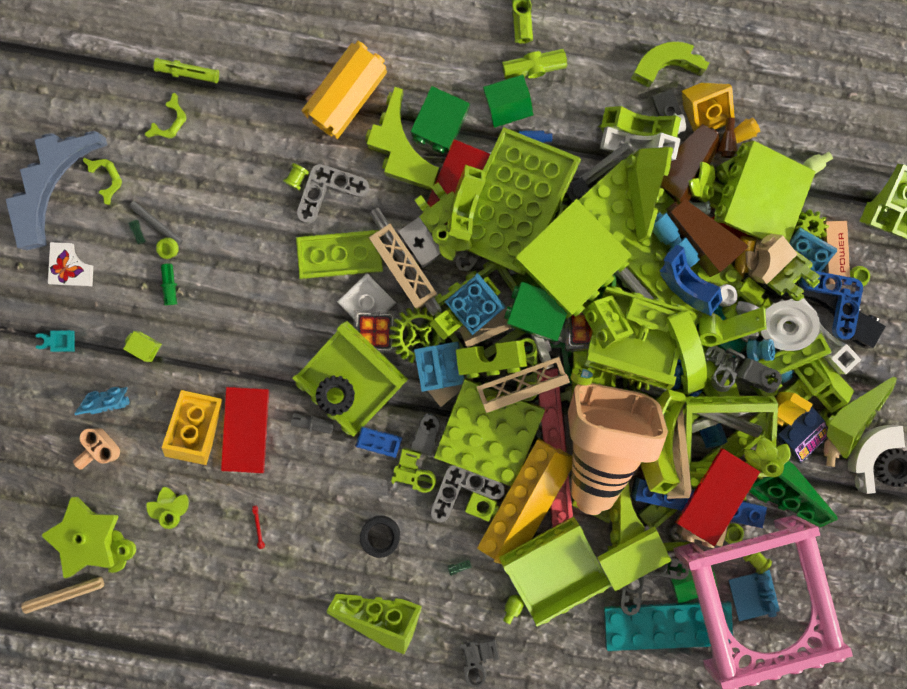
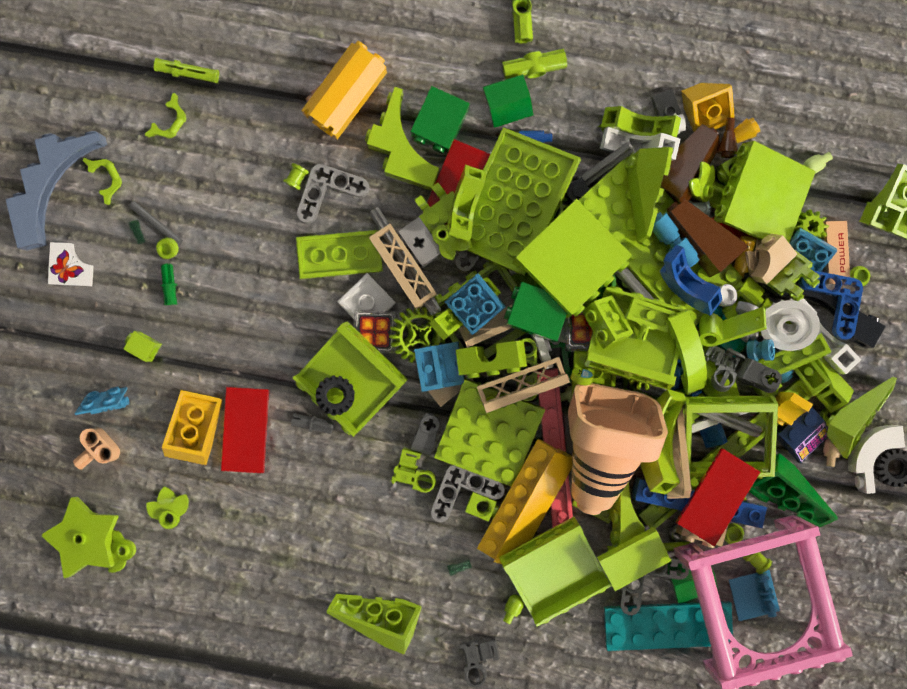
tan axle [21,576,104,614] -> none
teal plate [36,330,75,352] -> none
red hinge [252,505,265,549] -> none
blue plate [355,426,402,458] -> none
black tyre [360,515,400,558] -> none
lime arch [631,42,709,88] -> none
lime plate [744,437,791,477] -> none

